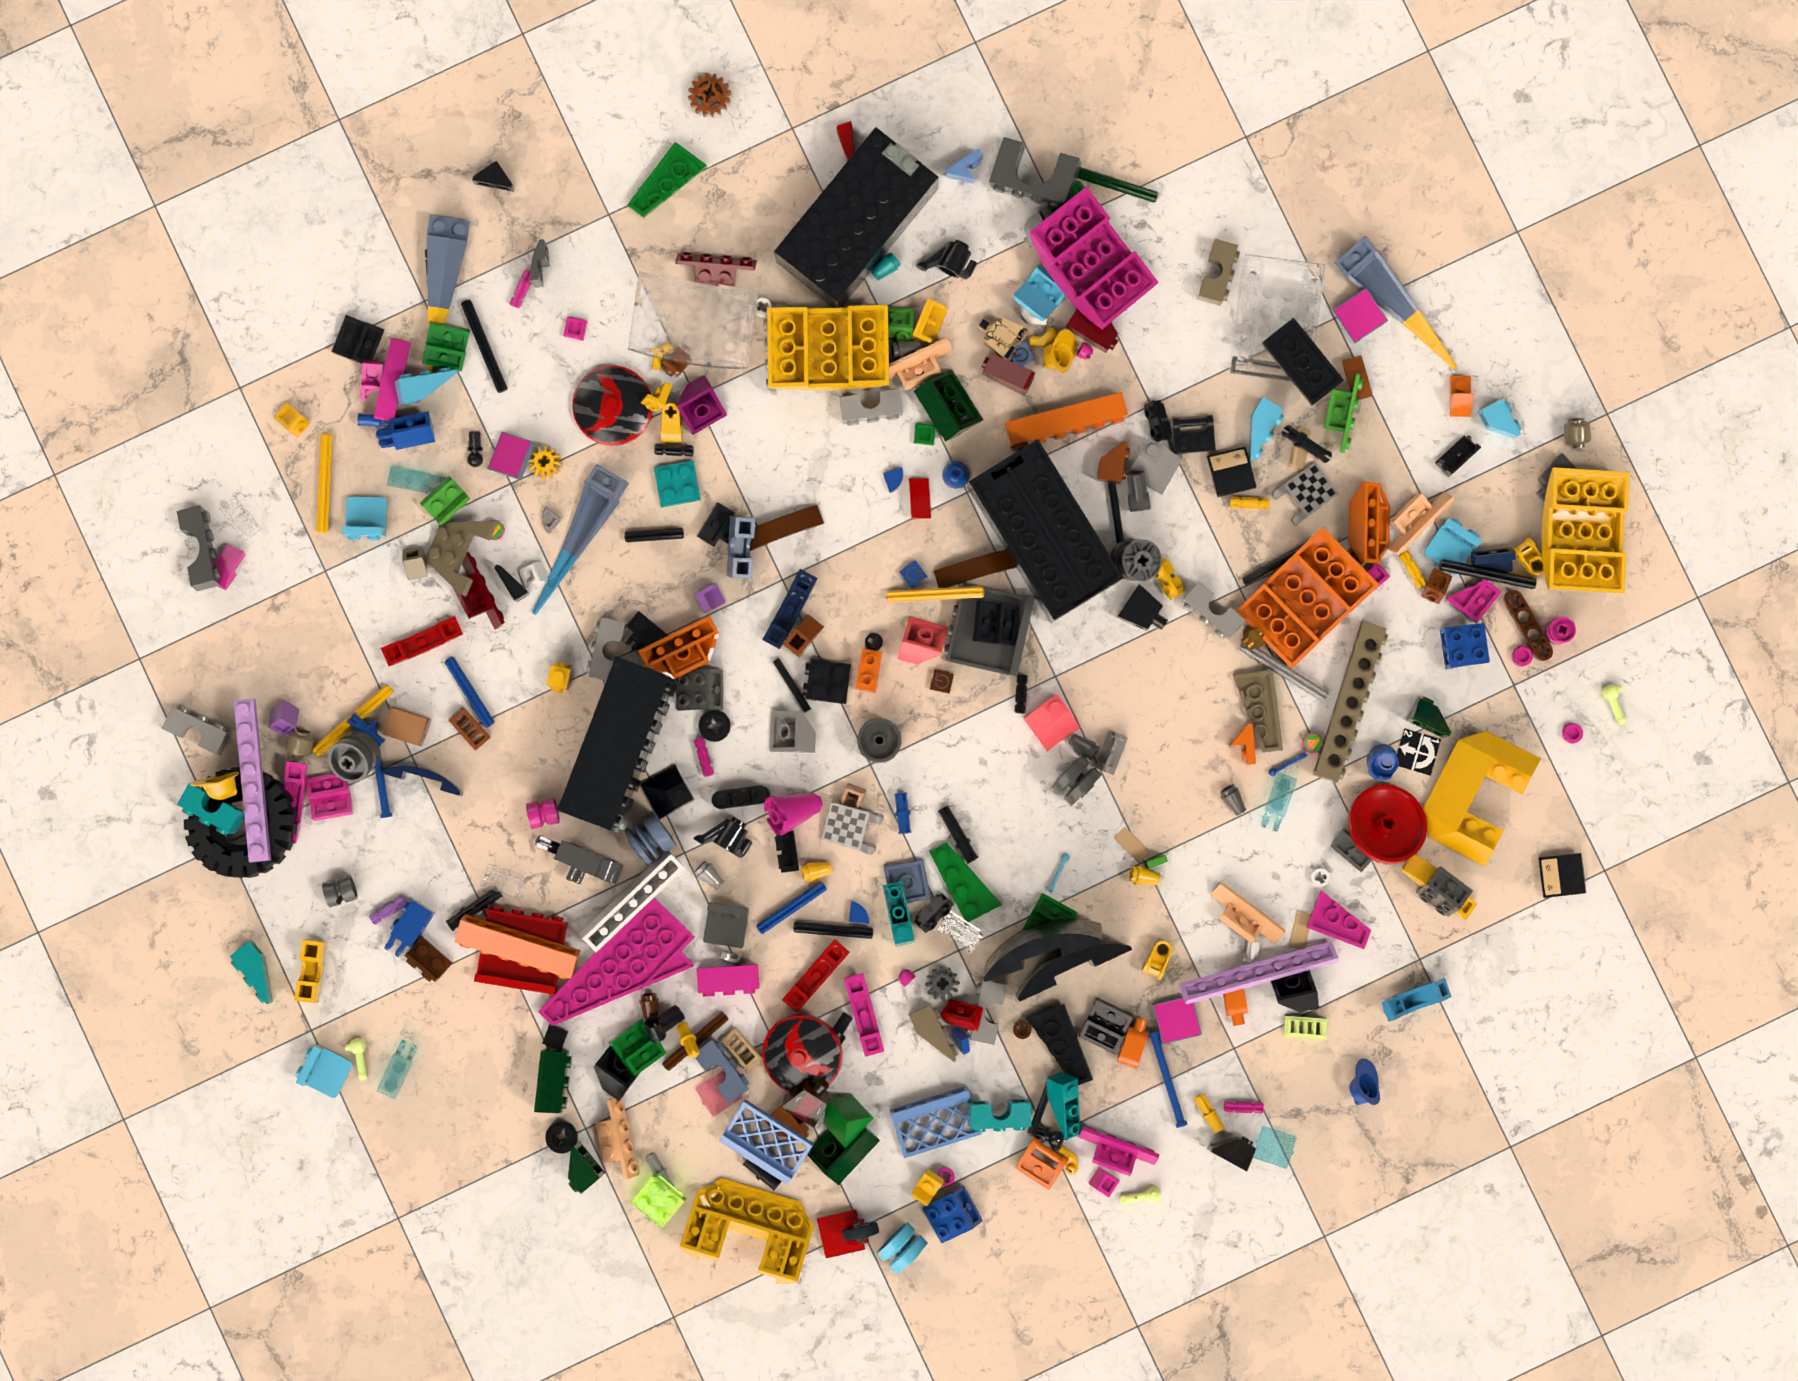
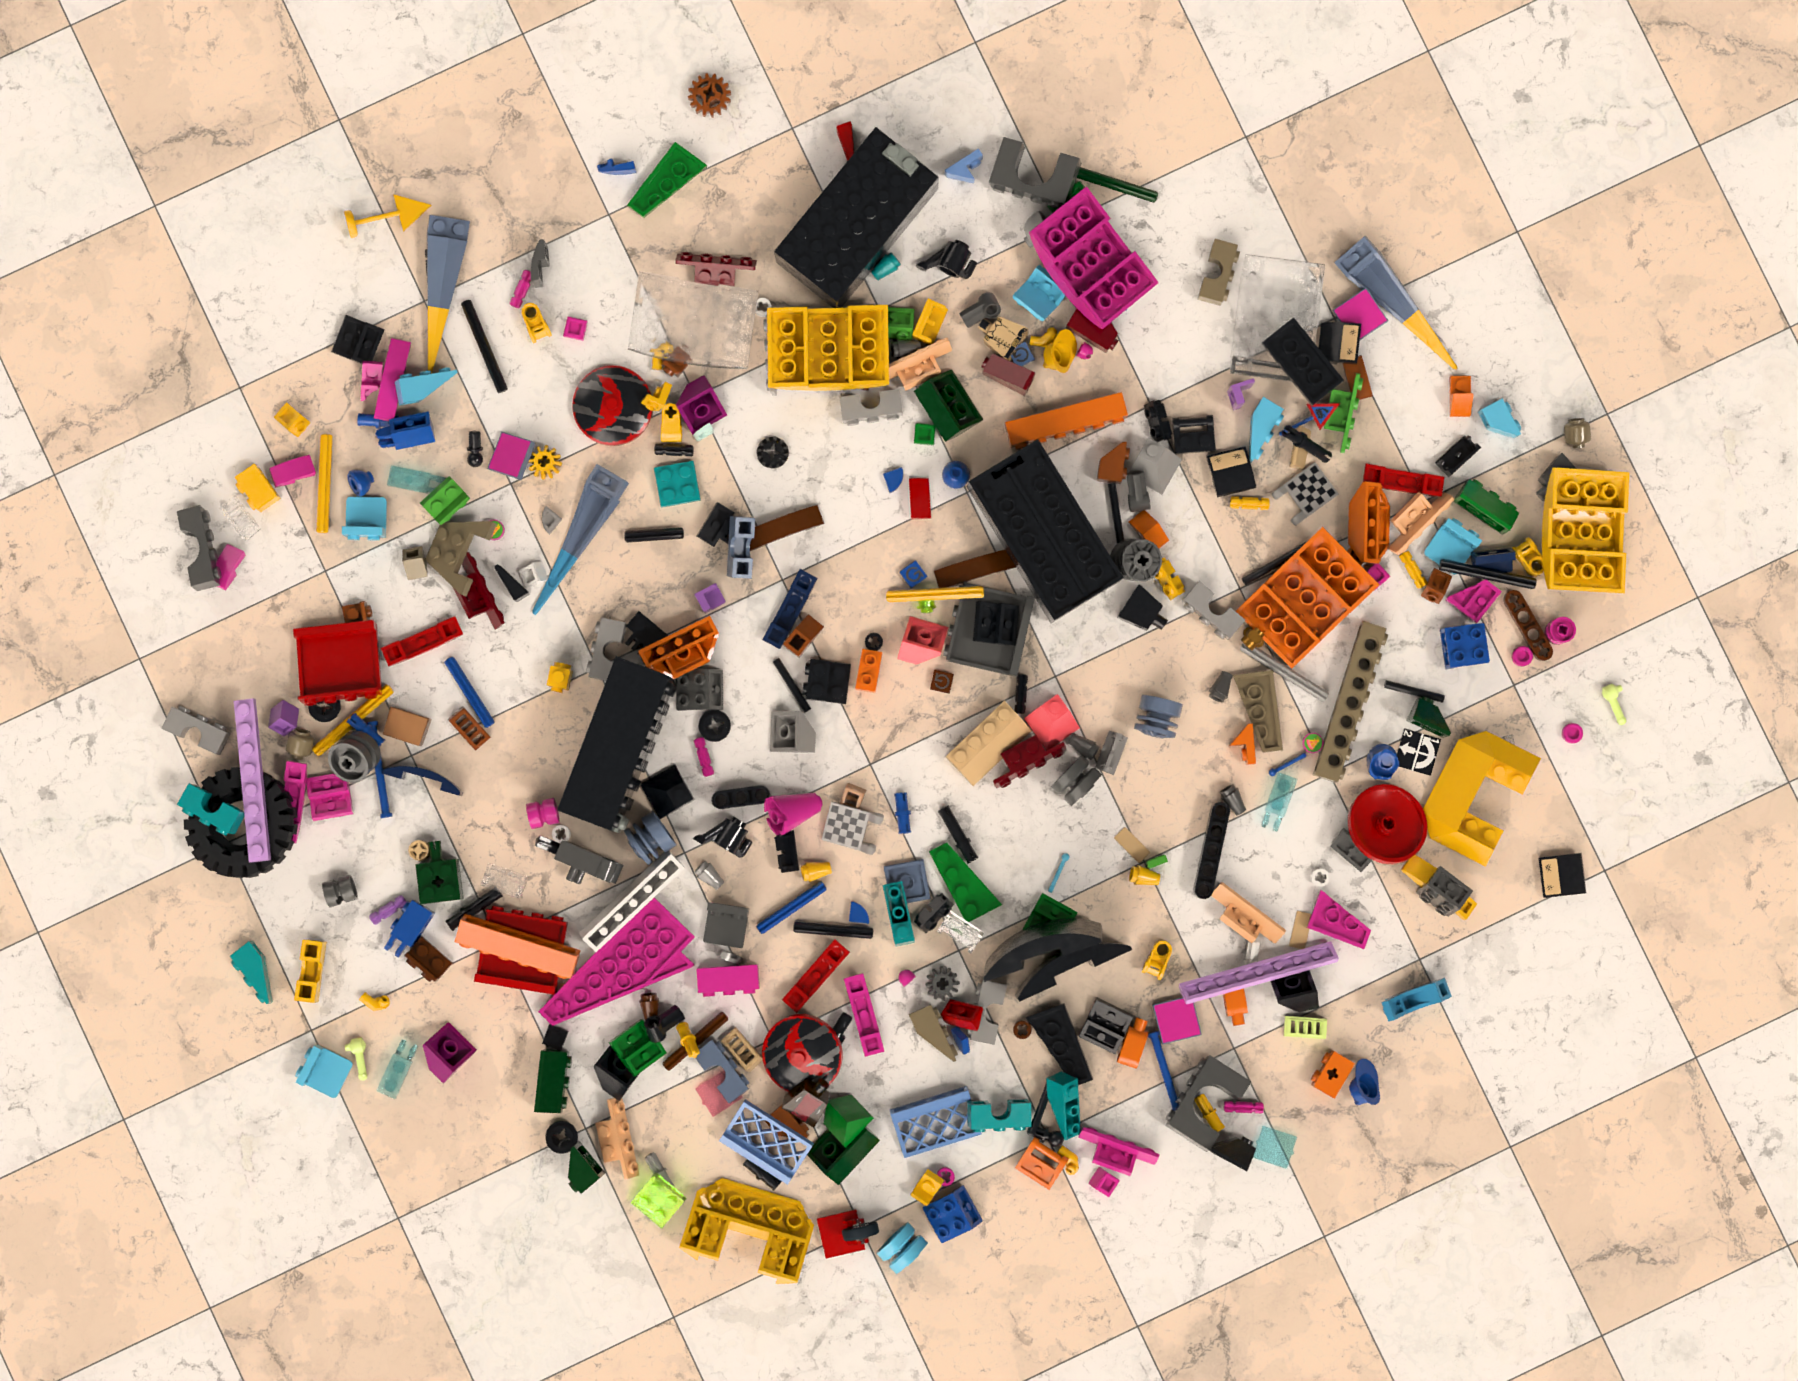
yellow piece [190,772,239,800] -> none
green slope [422,321,470,372] -> none
black slope [472,161,515,192] -> none
dark grey wheel [857,718,902,763] -> none
white arm [1020,306,1047,325] -> none
yellowish green piece [1119,1186,1161,1205] -> none
none -> yellow piece [235,464,281,512]
none -> dark pink slope [269,455,316,488]
none -> red panel [293,620,382,706]
none -> black gear [308,700,341,722]
none -> dark orange bracket [342,601,372,623]
none -> yellow piece [344,194,432,238]
none -> blue brick [347,470,374,497]
none -> yellow arm [359,992,390,1011]
none -> tan wheel [408,840,430,860]
none -> dark green brick [415,841,464,904]
none -> magenta slope [423,1022,477,1084]
none -> yellow piece [521,303,552,344]
none -> white bush [552,825,571,843]
none -> blue slope [597,159,637,175]
none -> light aqua tile [693,423,714,442]
none -> black gear [757,436,789,469]
none -> clear neon green plate [917,600,936,613]
none -> tan slope [946,700,1031,786]
none -> dark grey piece [959,292,1001,328]
none -> dark red bracket [993,735,1067,789]
none -> orange slope [1128,510,1169,548]
none -> sand blue wheel [1134,695,1183,739]
none -> dark grey arch [1165,1055,1251,1152]
none -> black beam [1193,802,1230,899]
none -> dark grey cone [1209,671,1233,703]
none -> medium lavender panel [1227,378,1255,411]
none -> piece [1279,403,1340,436]
none -> orange brick [1311,1050,1355,1099]
none -> black slope [1319,322,1362,365]
none -> red slope [1363,464,1445,497]
none -> black bar [1384,680,1445,703]
none -> green slope [1453,479,1519,535]

